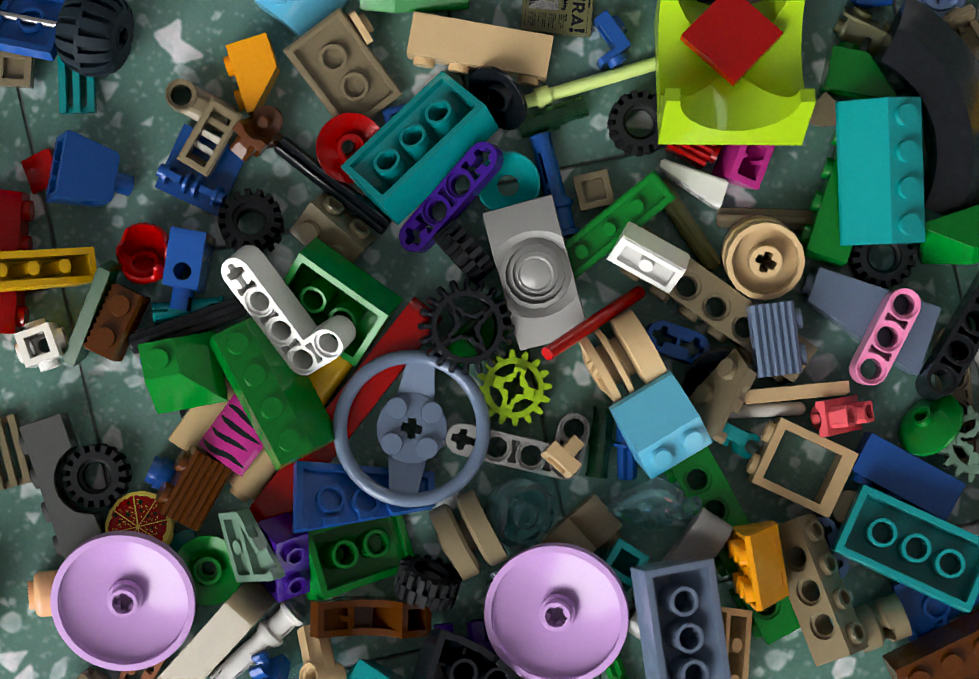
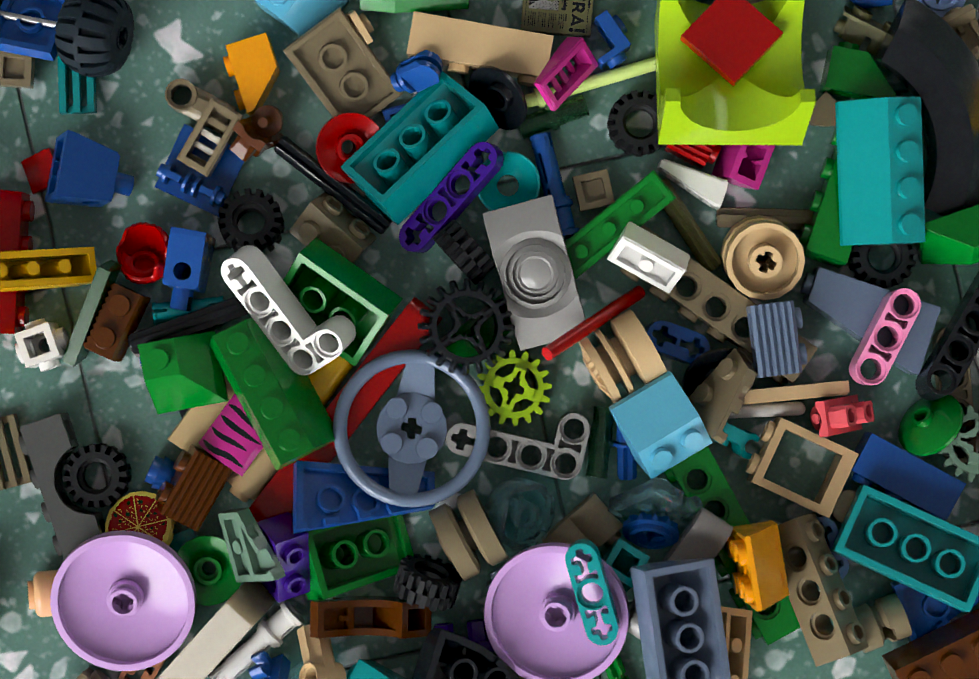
tan tile [540,435,585,479] -> none
none -> blue arm [390,50,443,93]
none -> dark pink slope [534,37,599,111]
none -> teal beam [565,539,620,645]
none -> blue gear [622,512,680,549]

